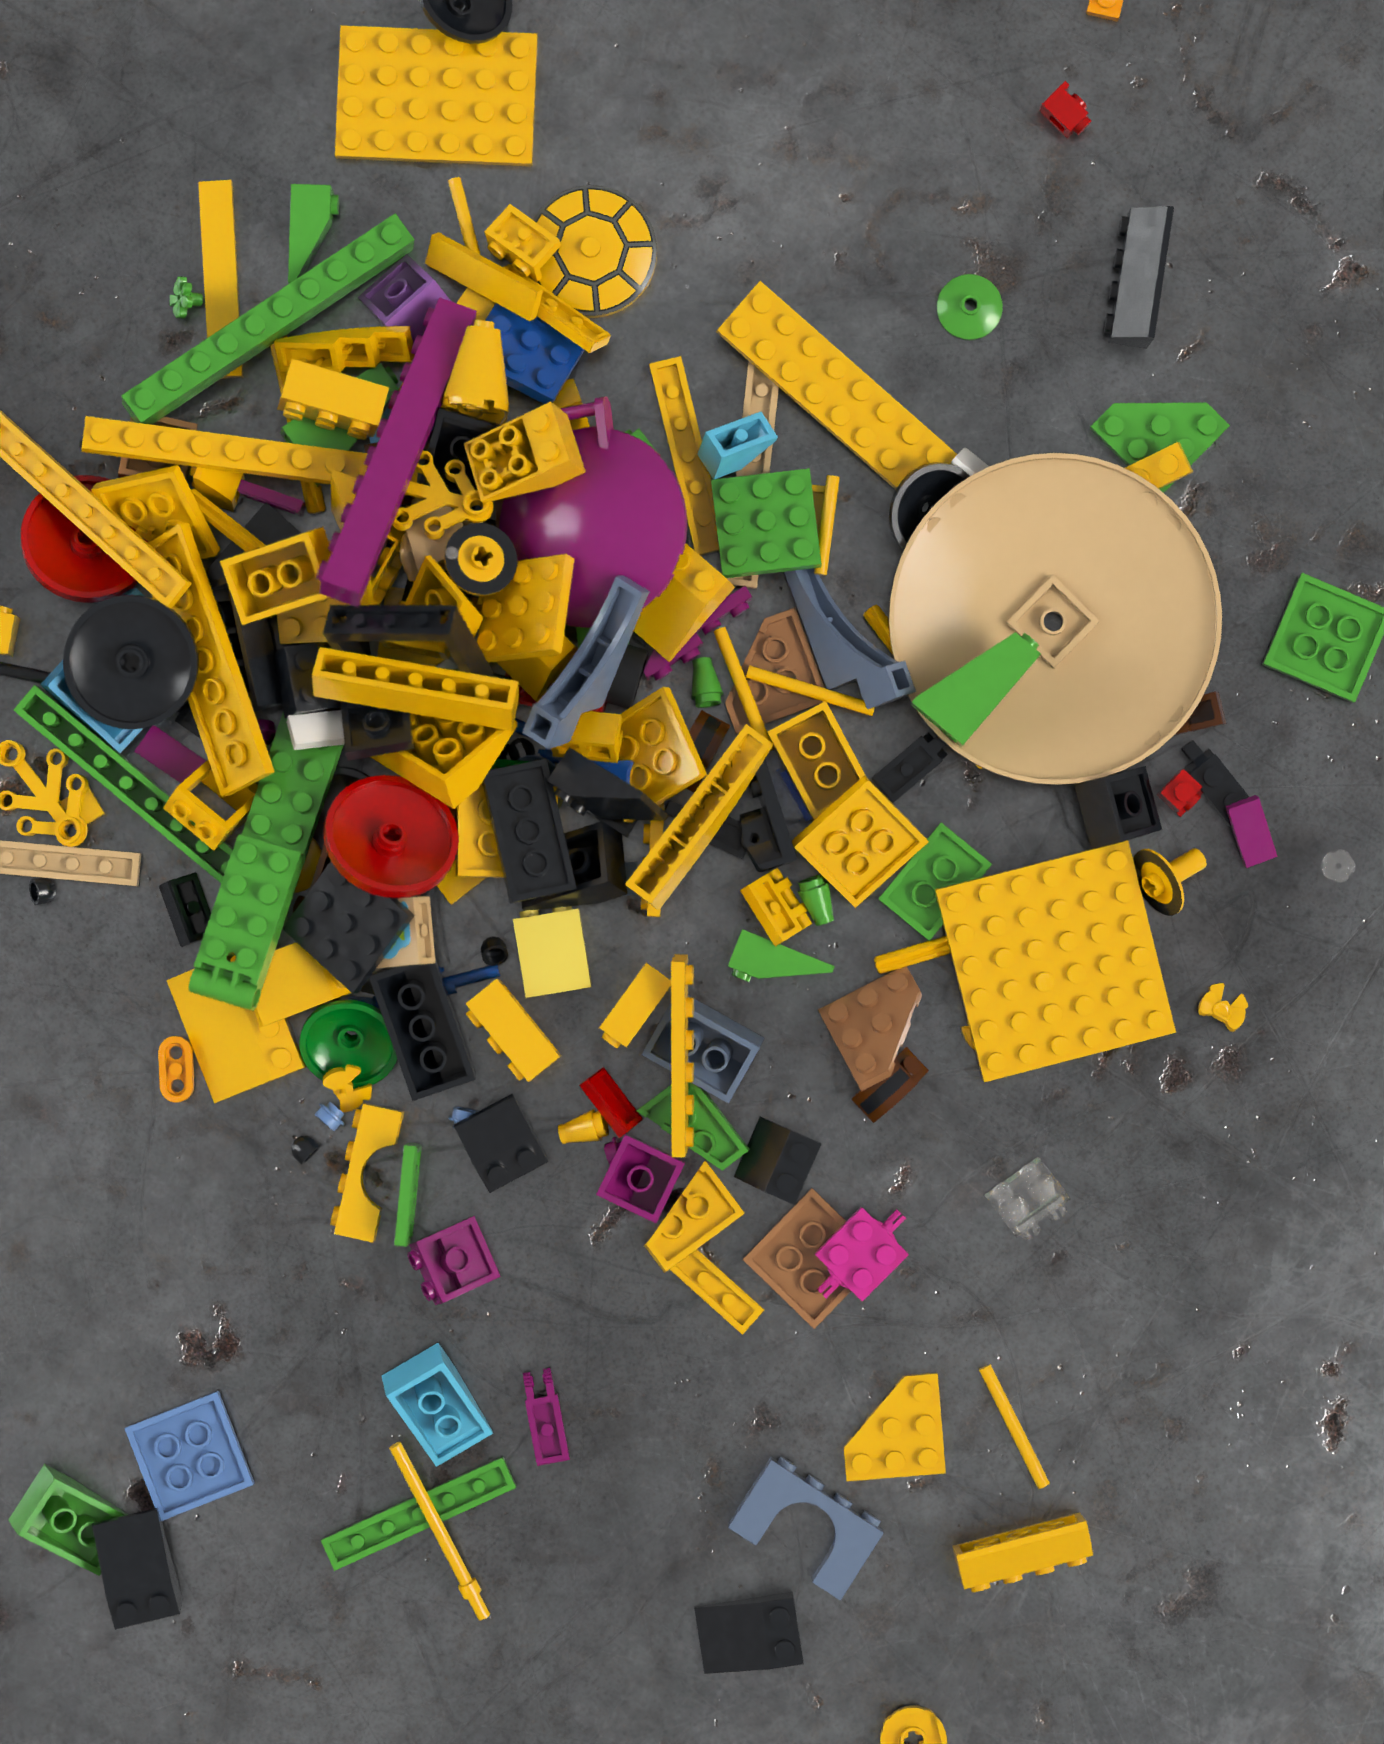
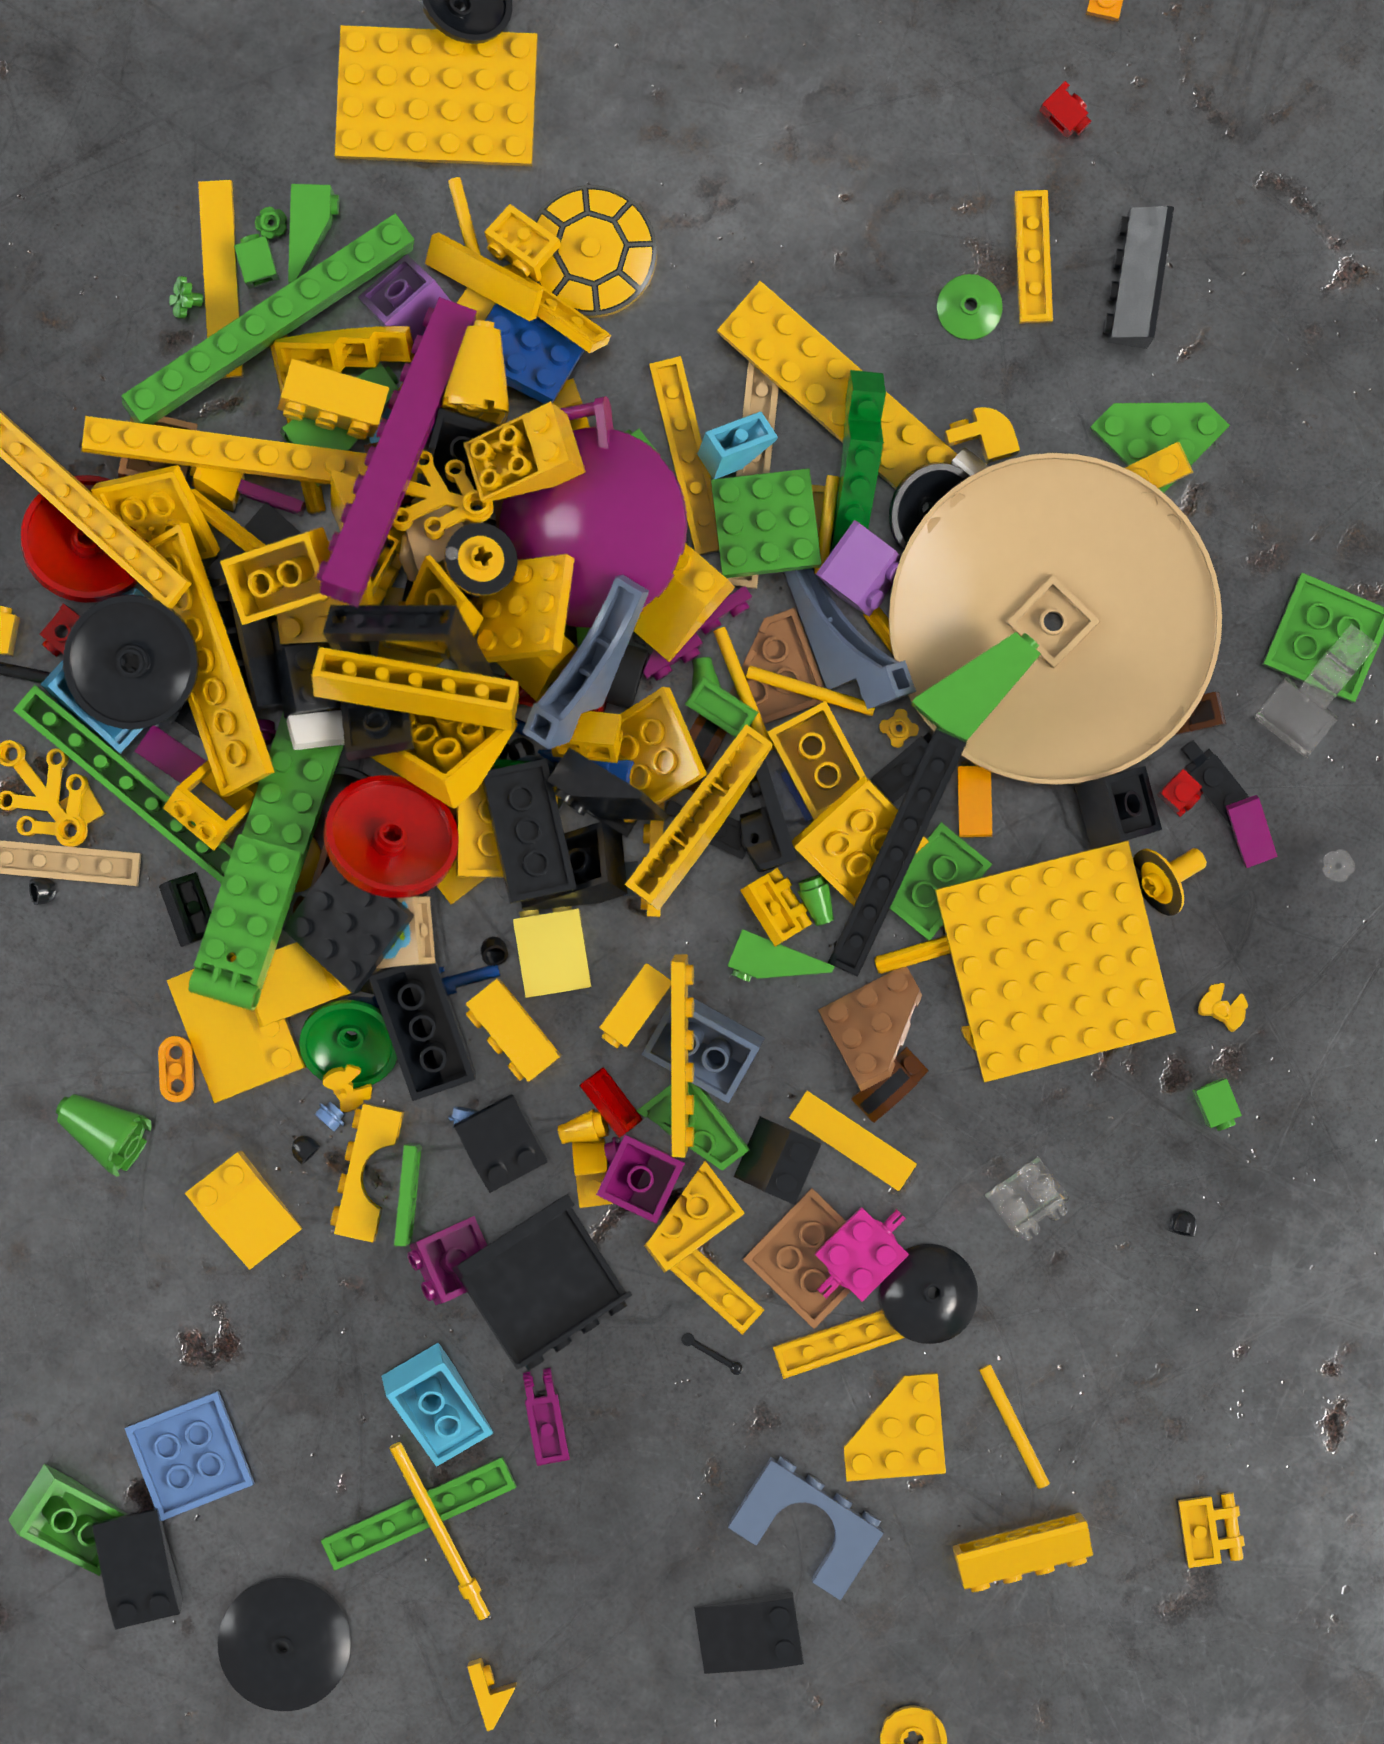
none -> red brick [39,603,81,657]
none -> bright green cone [56,1094,152,1177]
none -> yellow slope [185,1151,302,1270]
none -> black dish [218,1576,352,1711]
none -> bright green brick [234,234,280,289]
none -> bright green plate [255,207,287,239]
none -> black panel [452,1194,632,1371]
none -> yellow slope [467,1658,517,1731]
none -> yellow slope [572,1138,612,1208]
none -> black hinge [681,1333,743,1375]
none -> bright green tile [685,676,759,738]
none -> yellow tile [773,1309,905,1379]
none -> yellow tile [789,1090,917,1191]
none -> medium lavender slope [816,520,901,617]
none -> black tile [828,727,968,977]
none -> green arch [830,370,886,552]
none -> yellow plate [879,708,919,748]
none -> black dish [879,1244,978,1344]
none -> yellow brick [944,407,1020,464]
none -> light orange slope [958,766,993,837]
none -> yellow tile [1014,190,1053,324]
none -> black hinge [1169,1211,1197,1237]
none -> yellow plate [1177,1492,1245,1568]
none -> bright green brick [1192,1078,1242,1131]
none -> clear plate [1254,624,1377,758]

